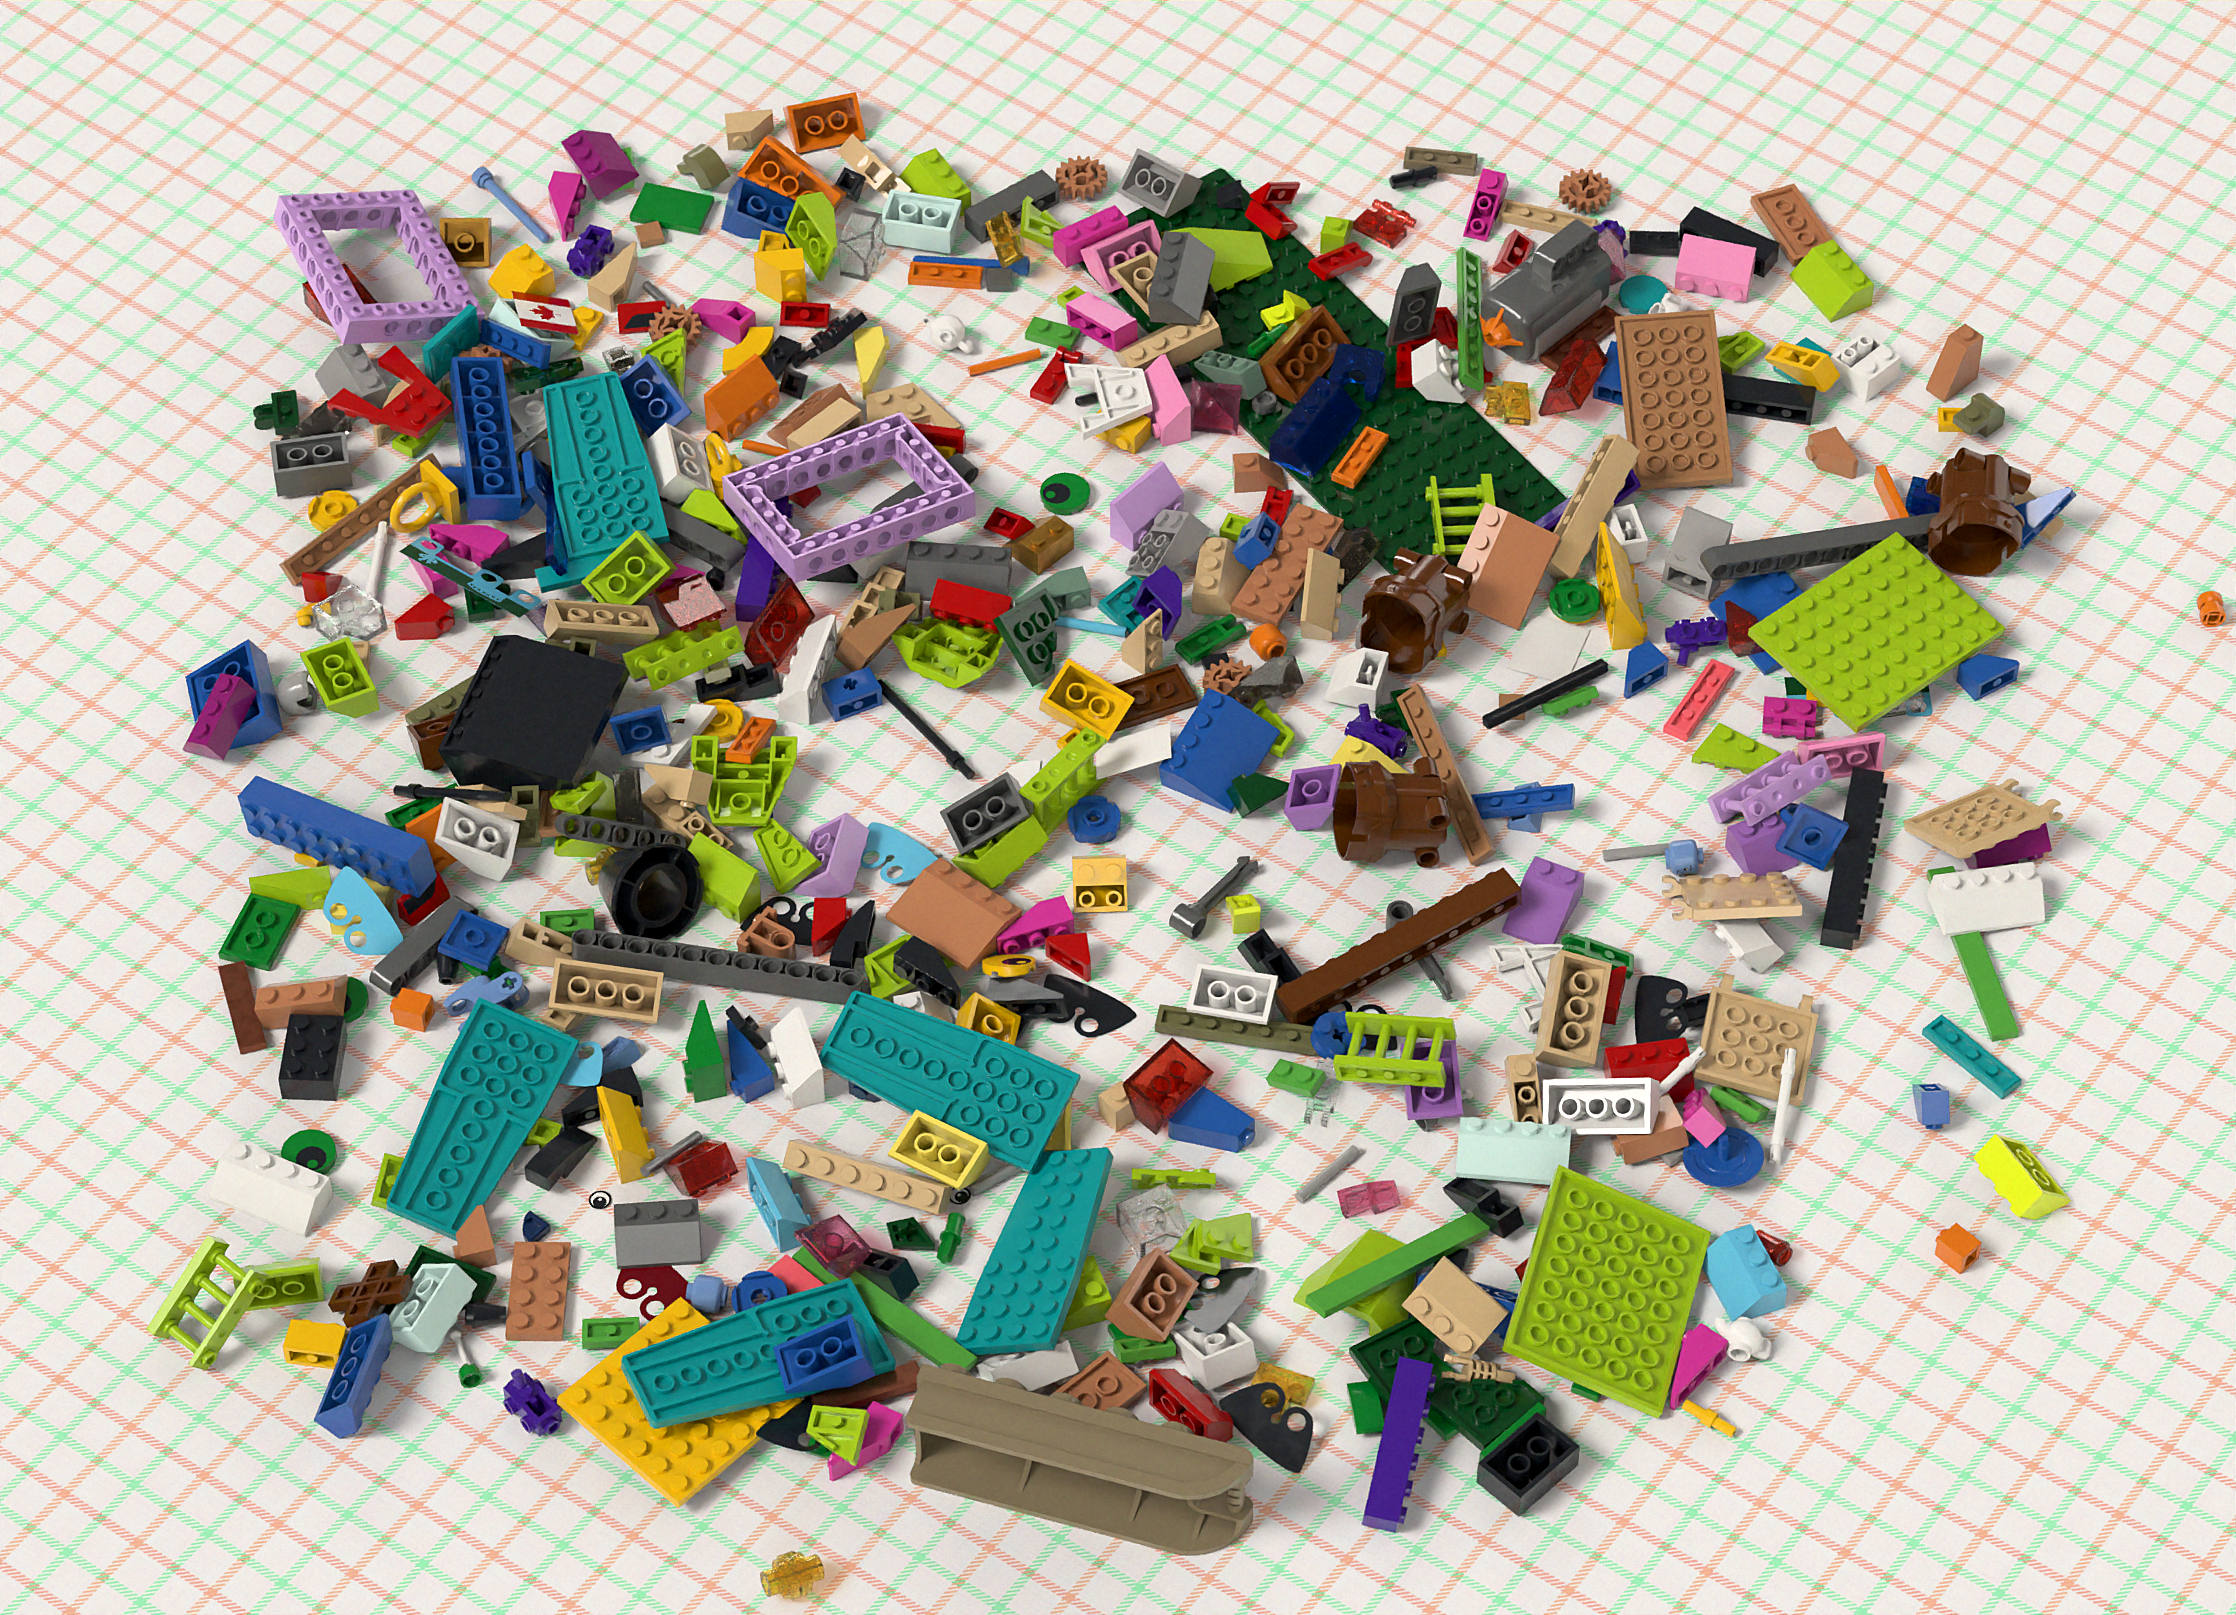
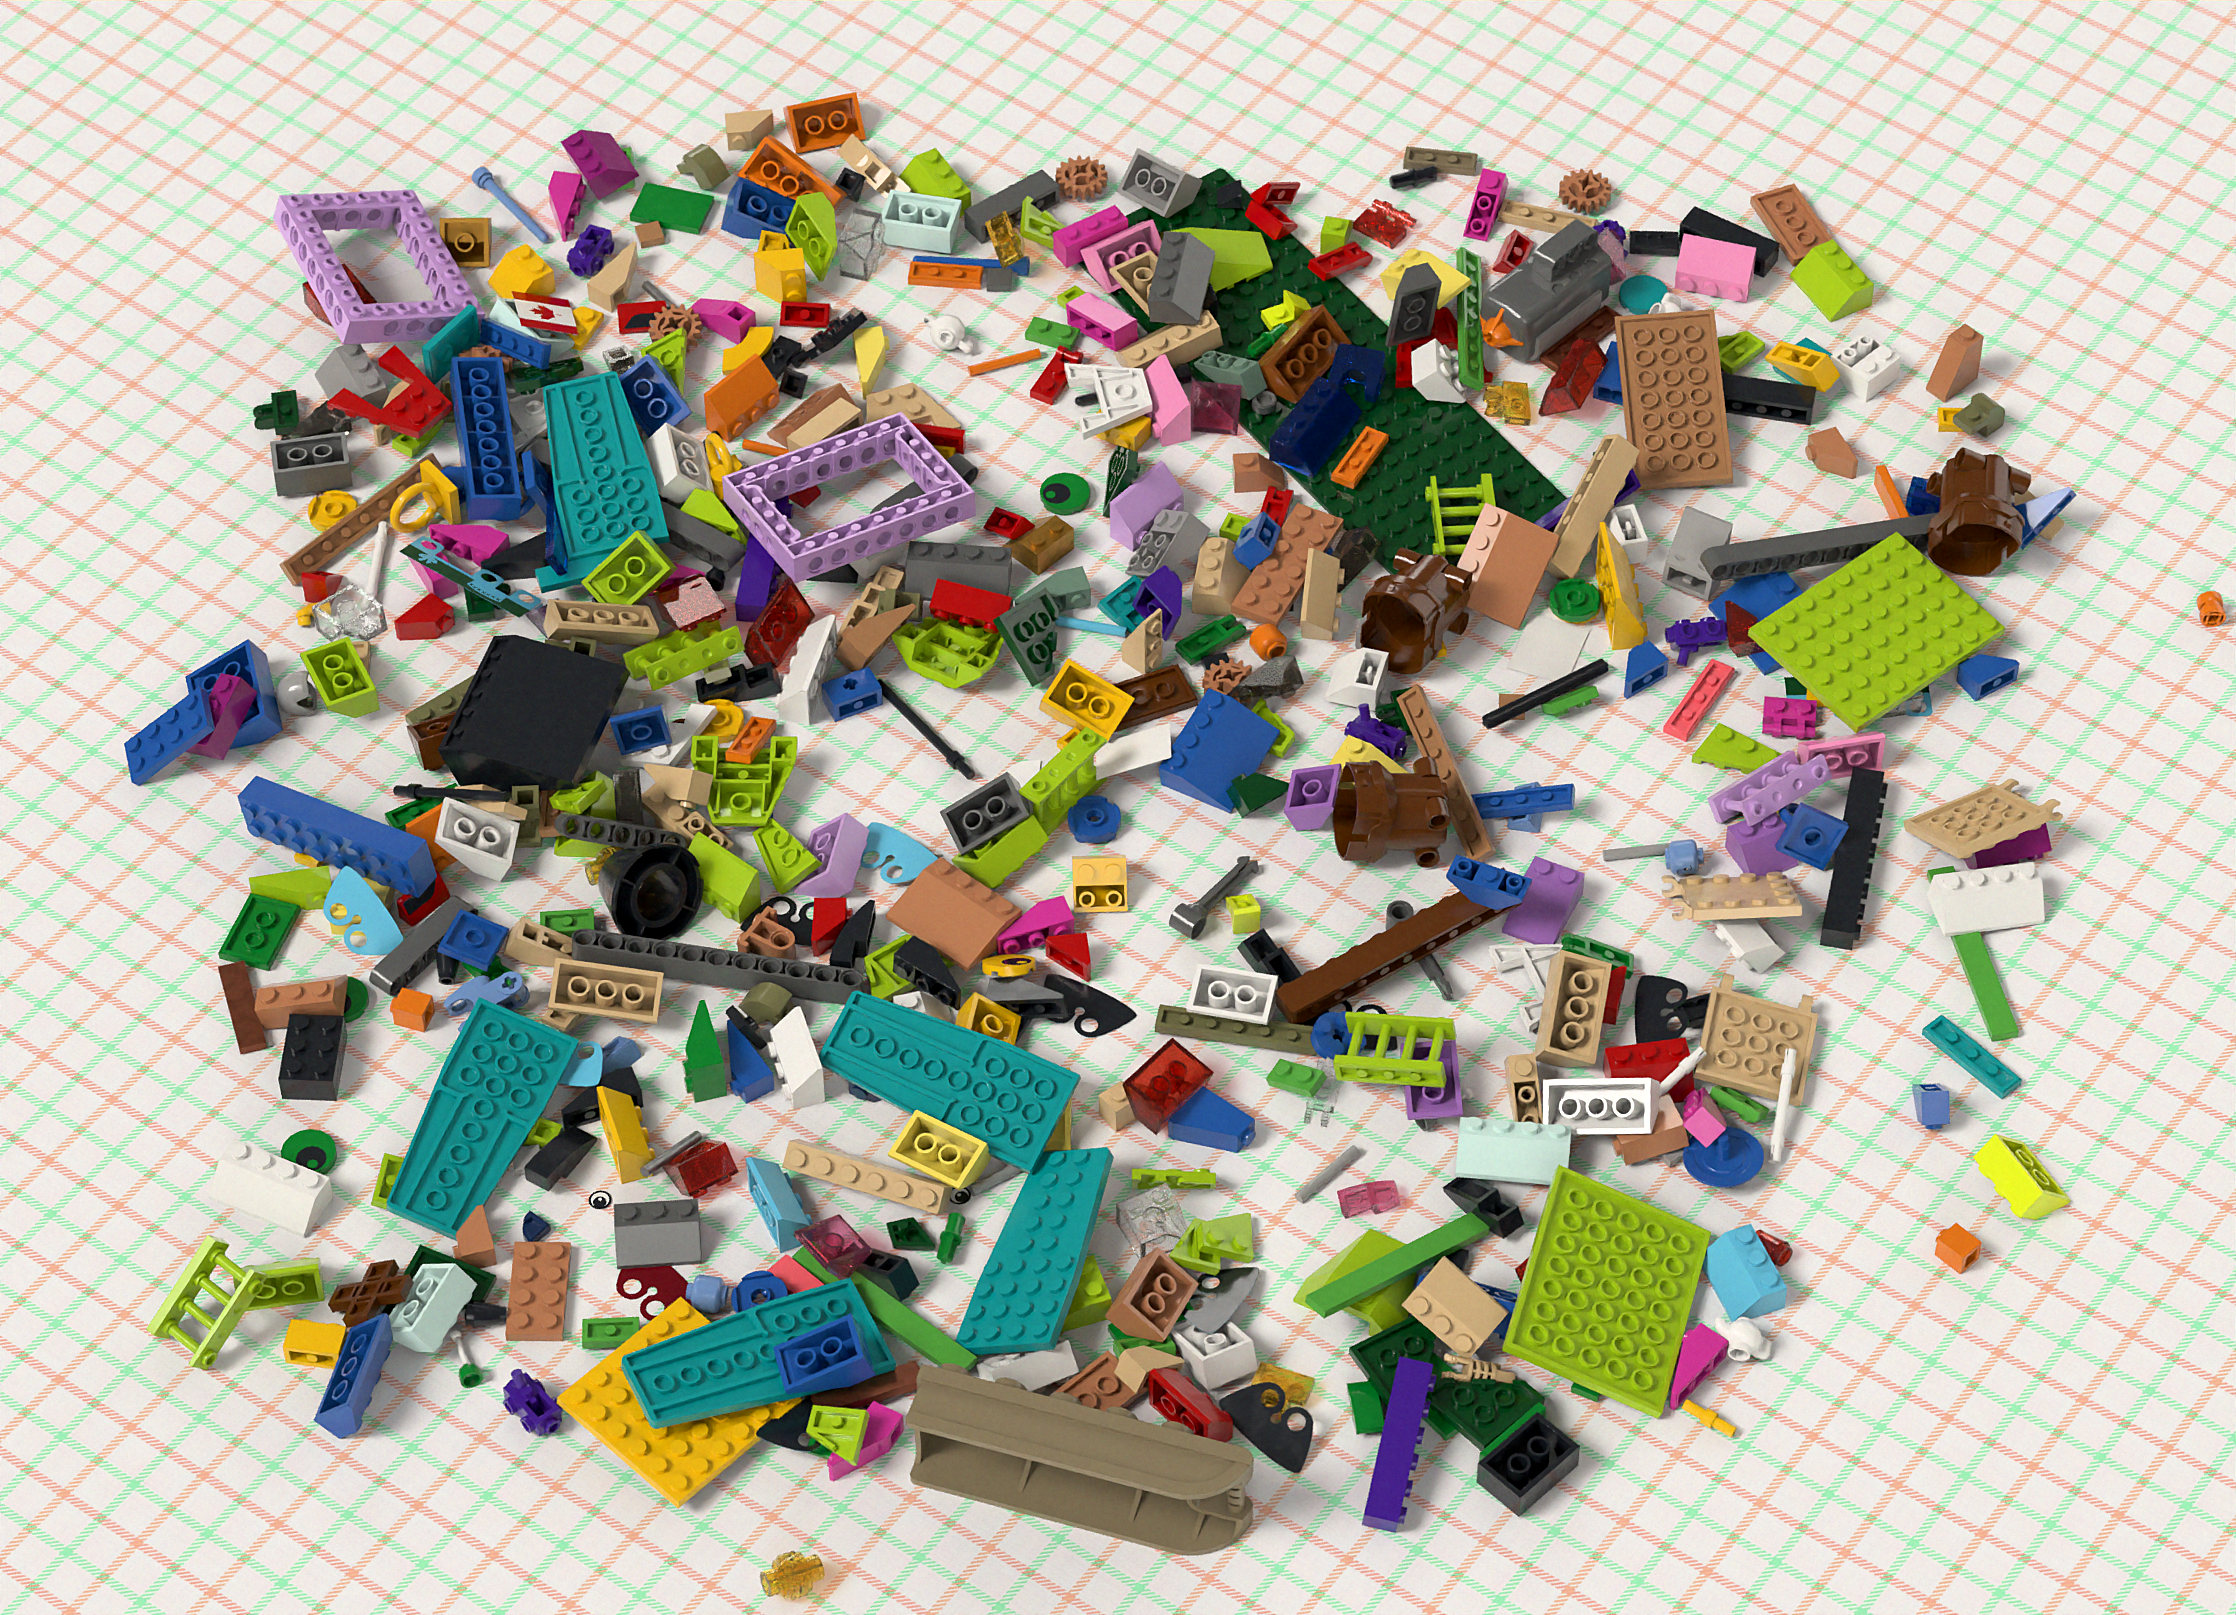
none -> blue plate [124,686,215,786]
none -> olive brick [738,982,806,1026]
none -> dark green plate [1103,445,1141,518]
none -> tan slope [1114,1345,1185,1394]
none -> light yellow slope [1380,249,1472,309]
none -> blue slope [1446,854,1532,910]

